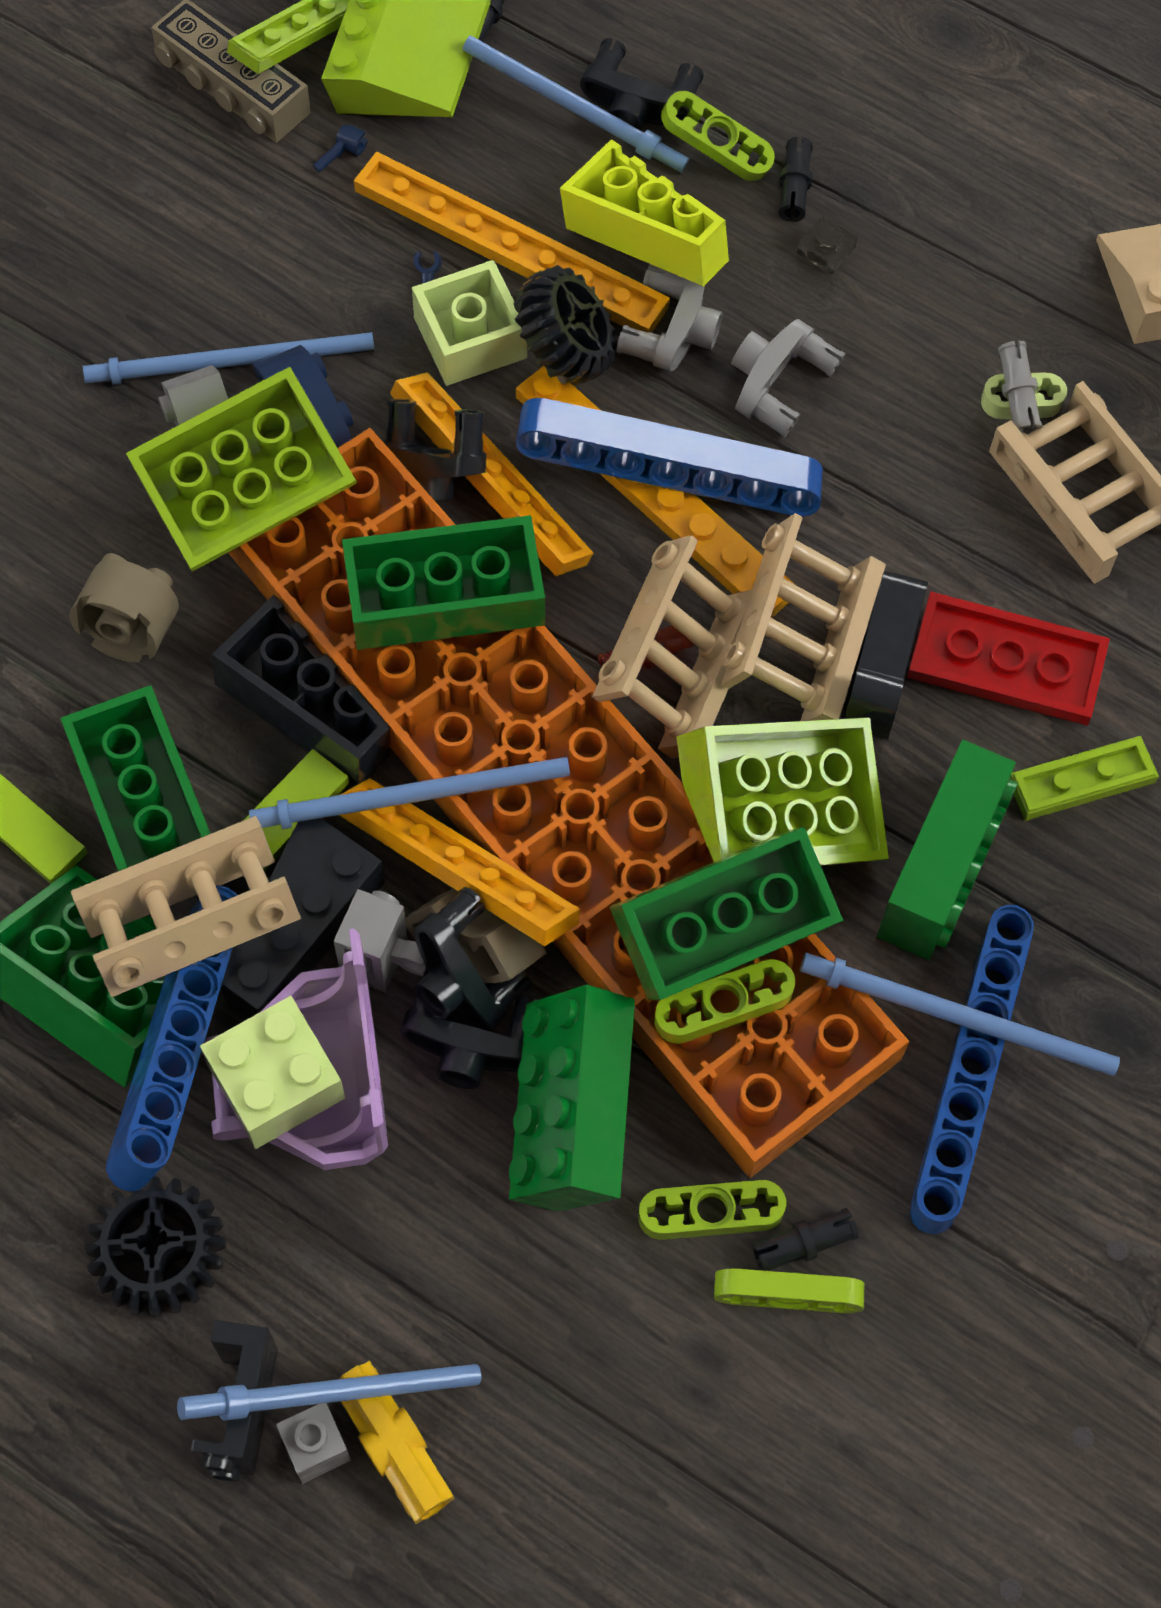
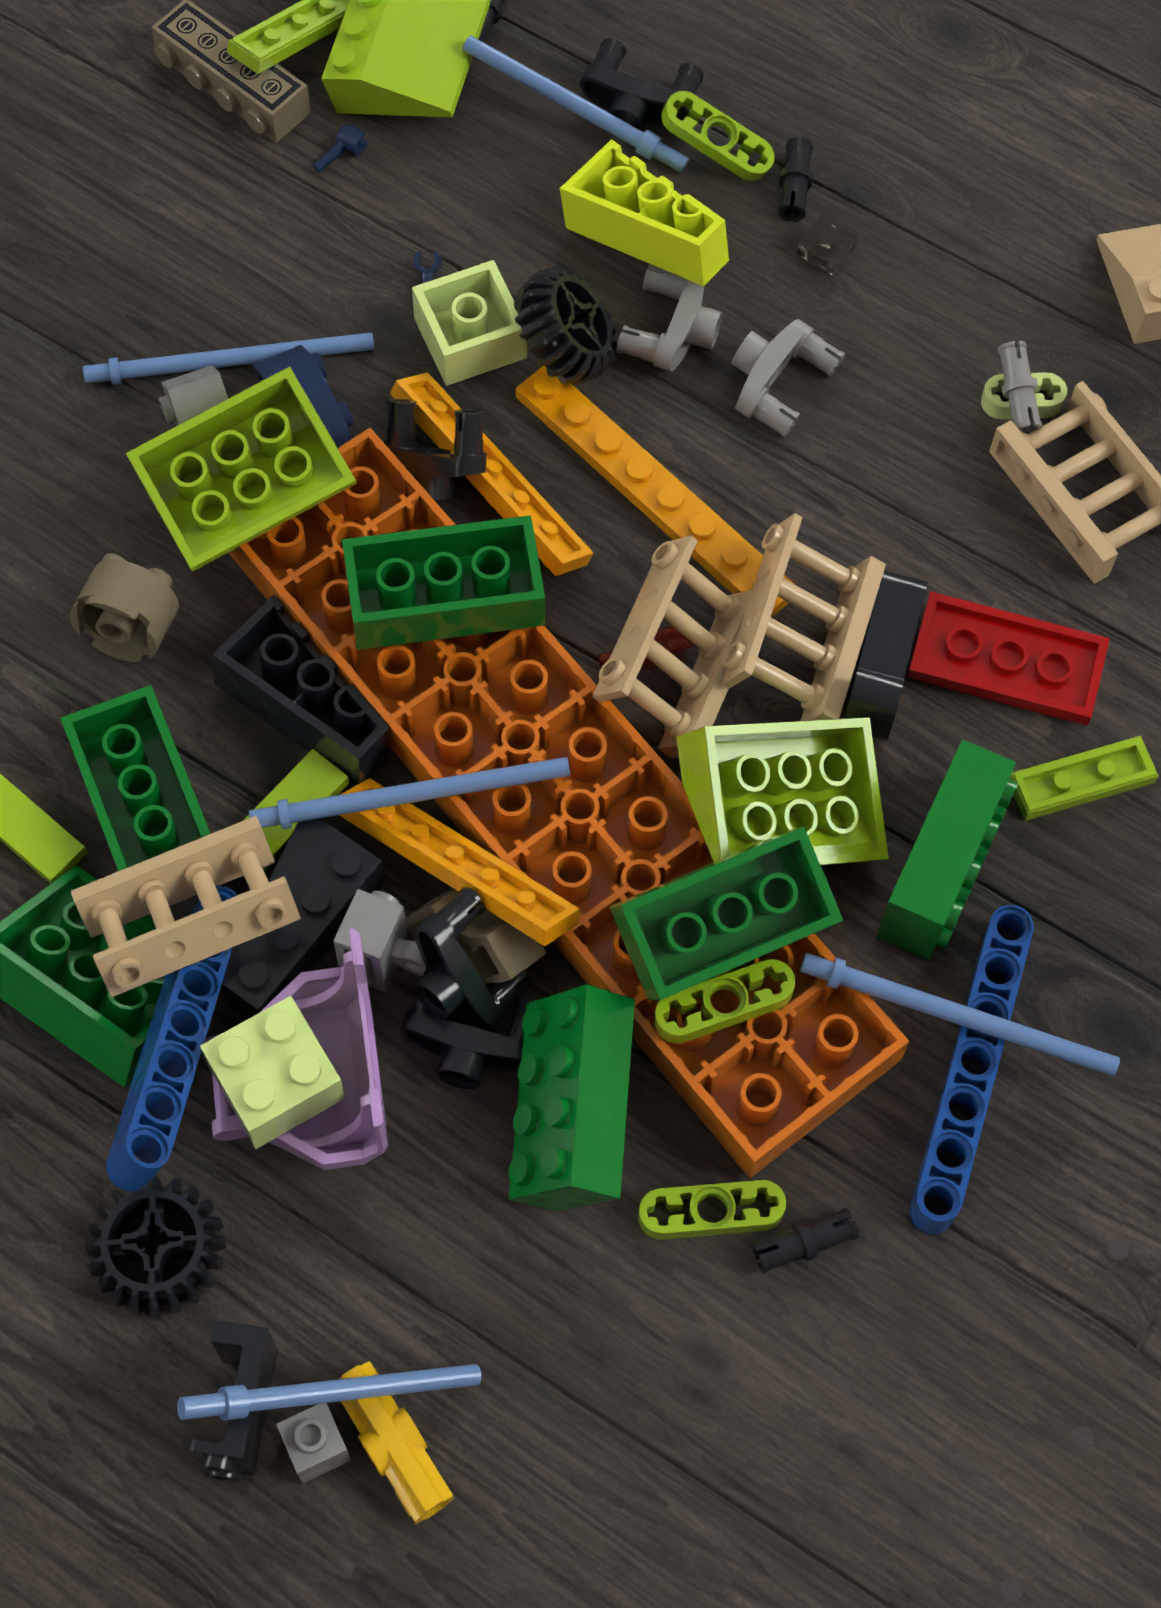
light orange plate [354,151,670,333] -> none
beam [516,398,823,517] -> none
lime beam [714,1269,865,1313] -> none

